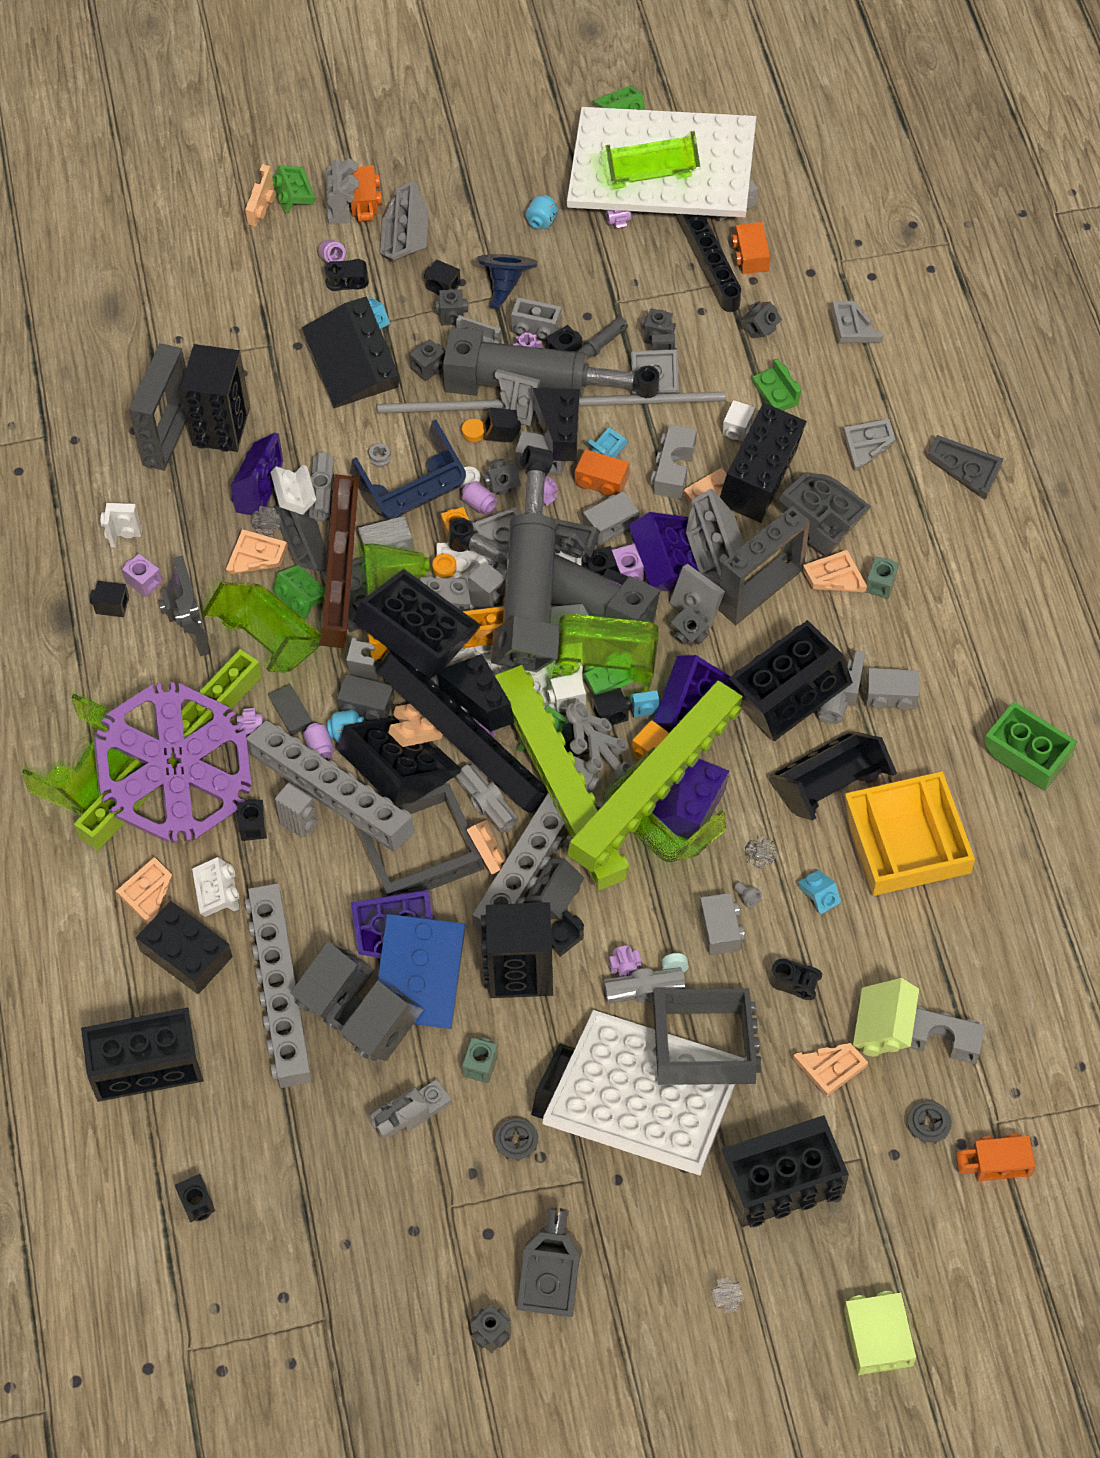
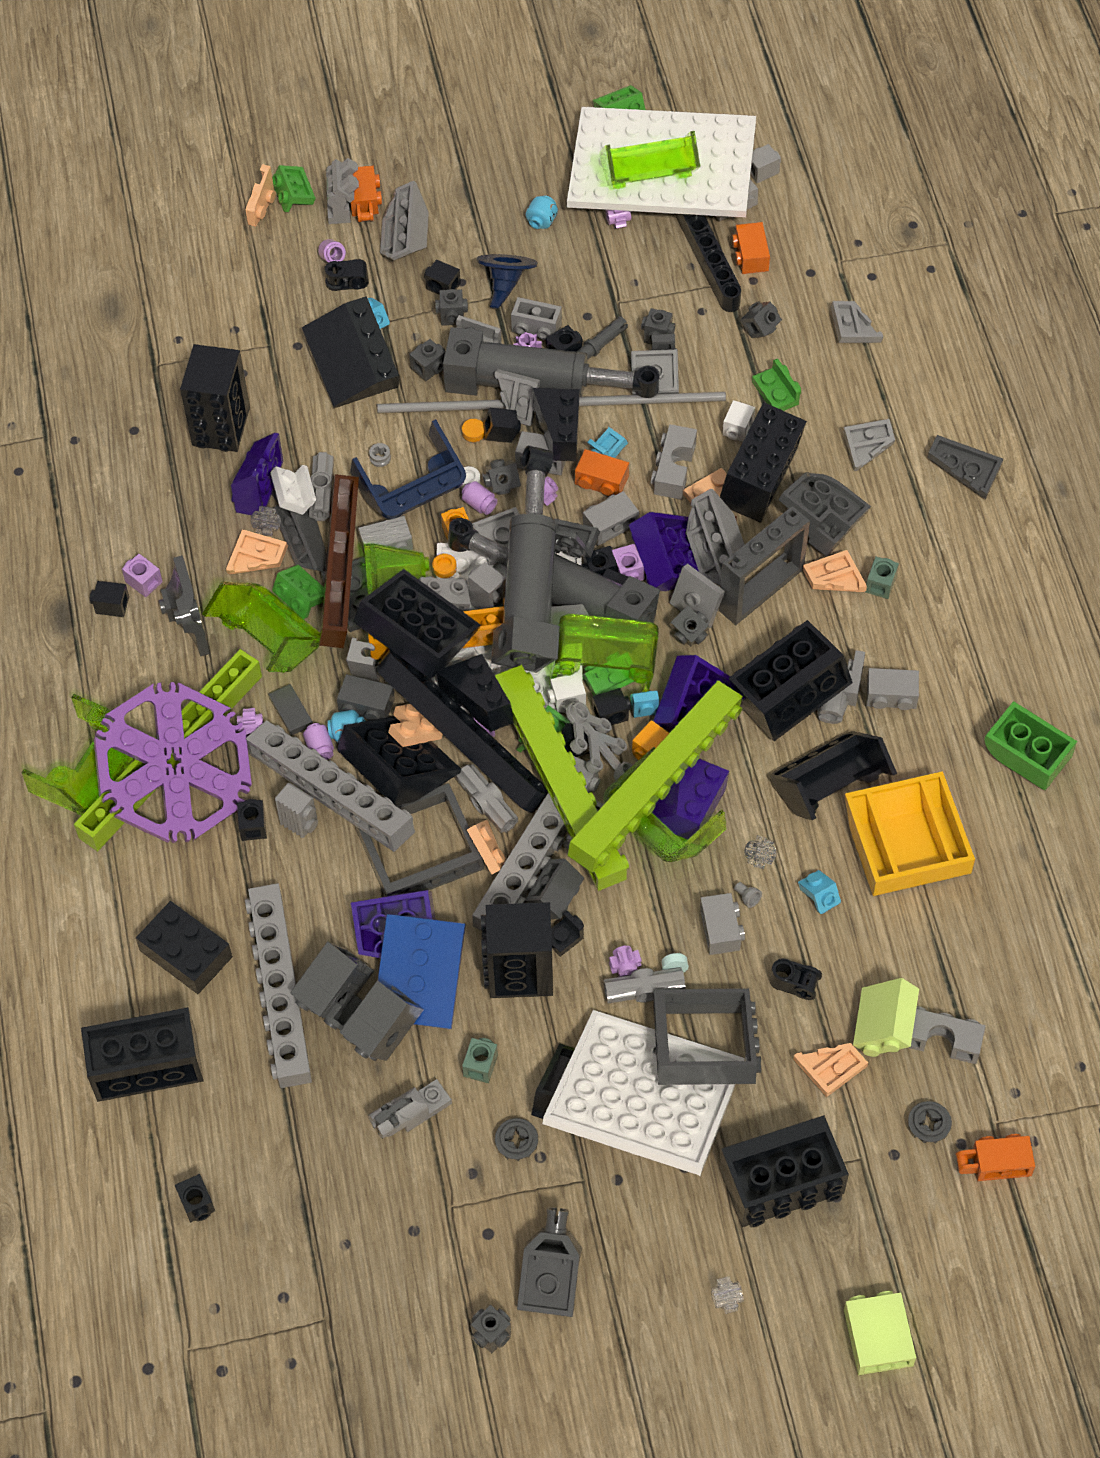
white bracket [101,503,142,548] -> none
light nougat wing [116,857,172,925] -> none
dark grey window [129,343,187,471] -> none
white bracket [192,857,239,917] -> none
none -> light grey brick [751,144,781,183]

